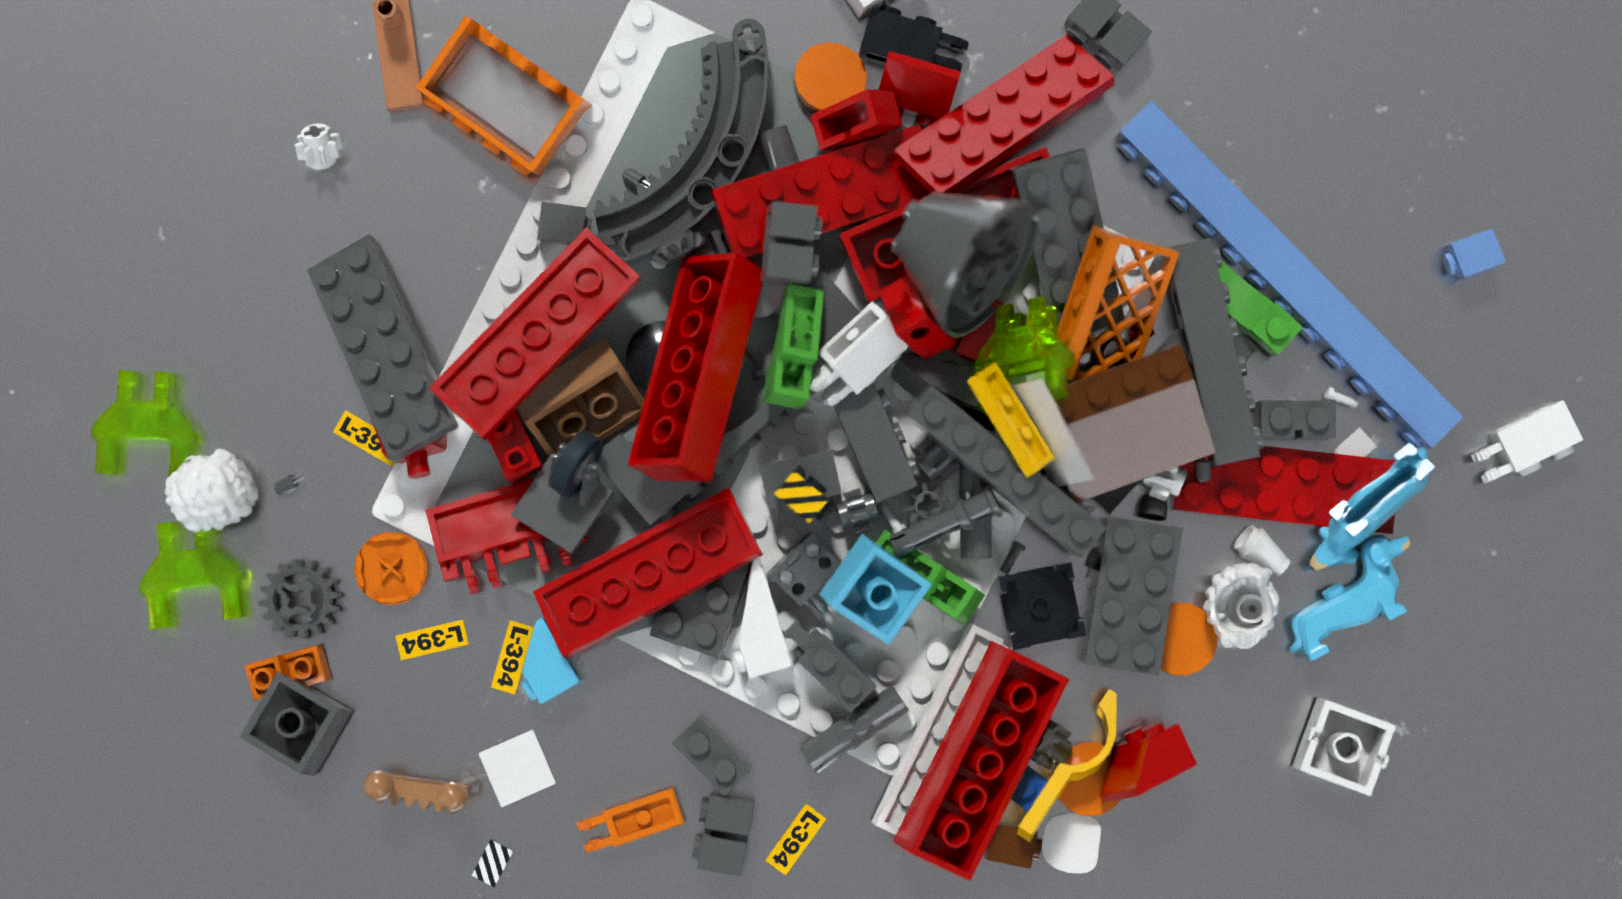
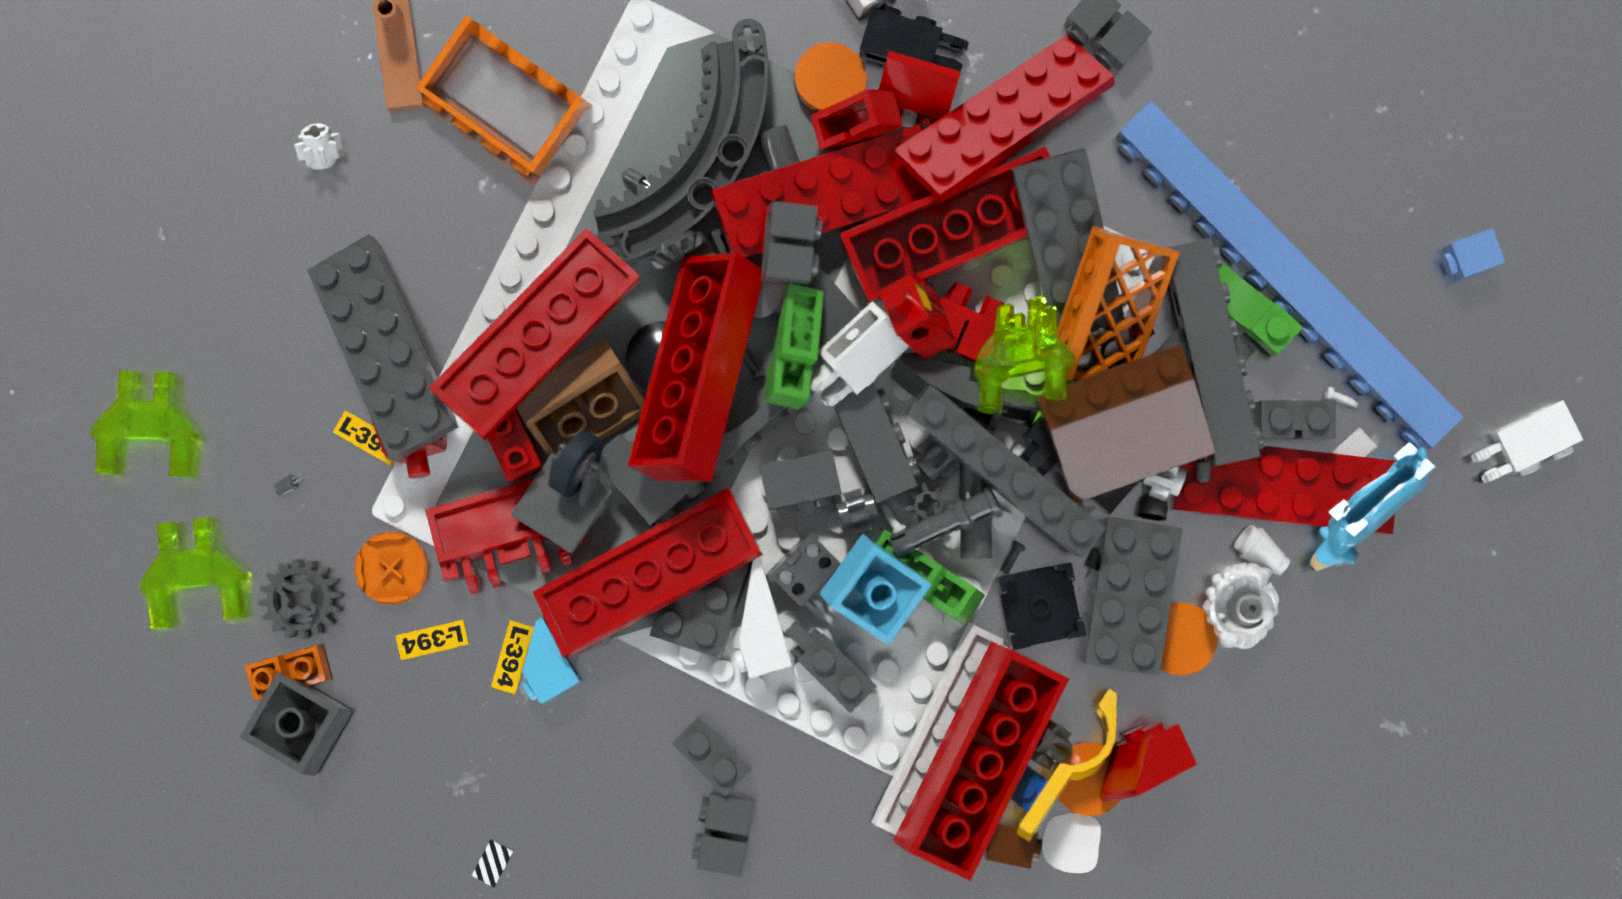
white hair [165,449,258,532] -> none
medium nougat gear [363,771,468,814] -> none
white sticker [479,730,556,807] -> none
dark grey brick [537,201,592,245] -> none
orange hinge [576,787,685,853] -> none
yellow sticker [765,804,827,876] -> none
brick [774,465,834,523] -> none
dark grey axle [800,685,909,773] -> none
dark grey cone [891,192,1039,337] -> none
yellow tile [967,362,1055,477] -> none
white sticker [1011,378,1094,487] -> none
medium azure animal [1289,535,1410,661] -> none
white brick [1292,698,1396,796] -> none

